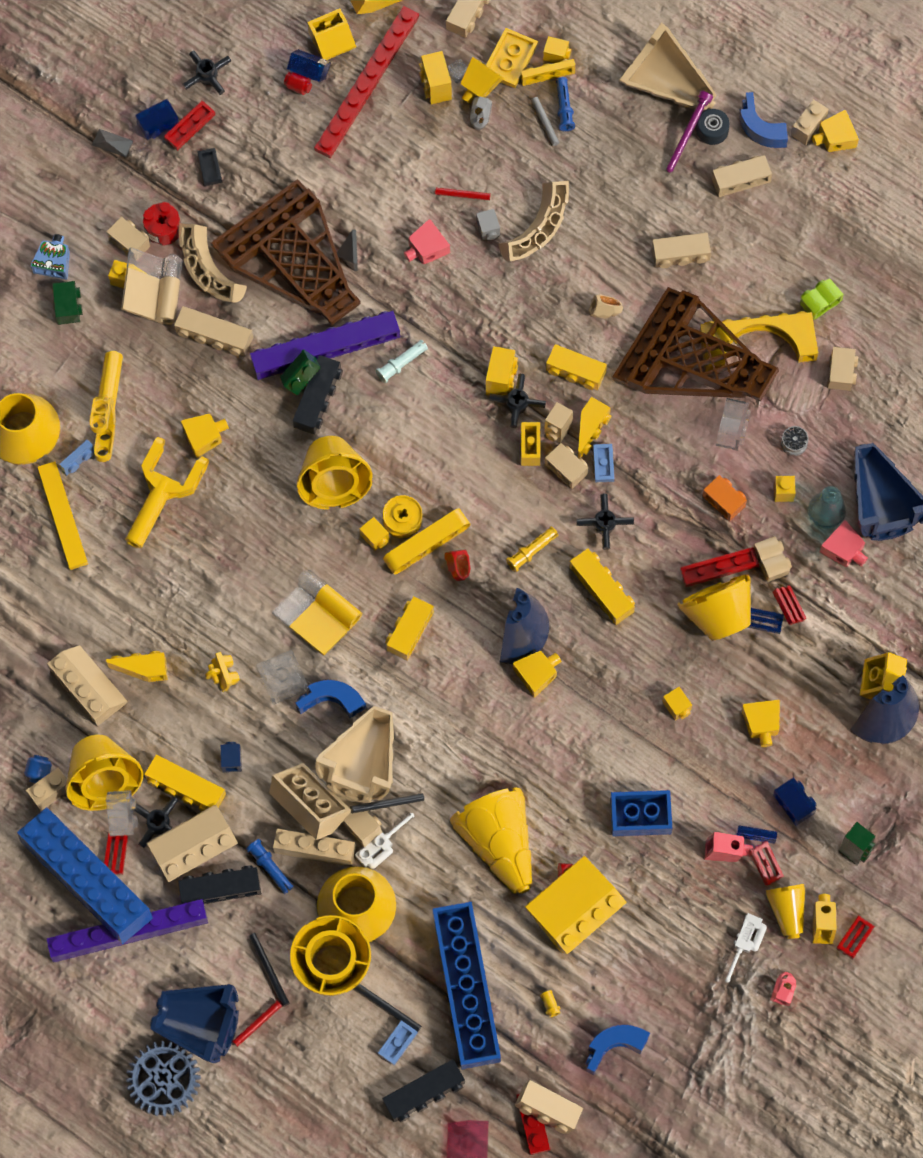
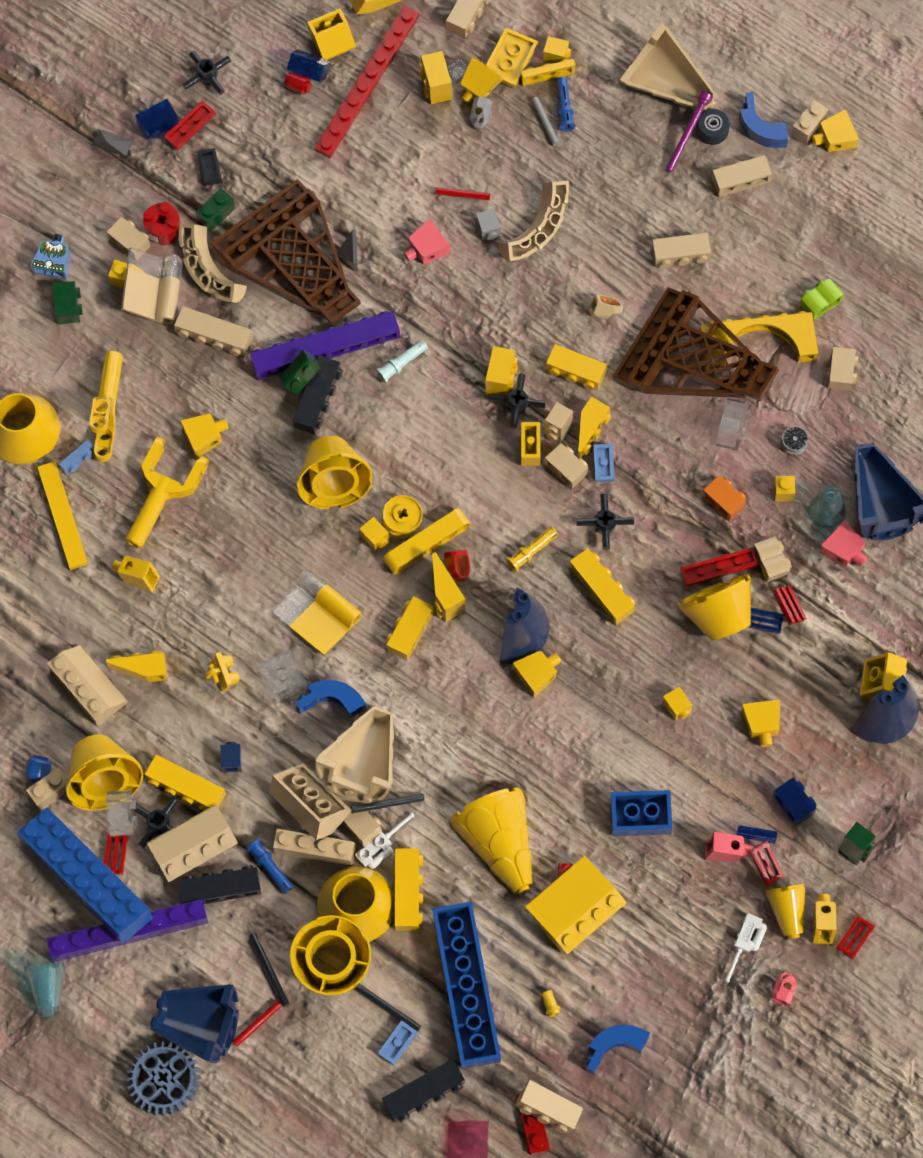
none -> clear light blue cone [24,962,65,1017]
none -> yellow torso [112,556,160,593]
none -> dark green brick [195,188,236,233]
none -> yellow brick [395,848,423,931]
none -> yellow slope [432,552,466,622]

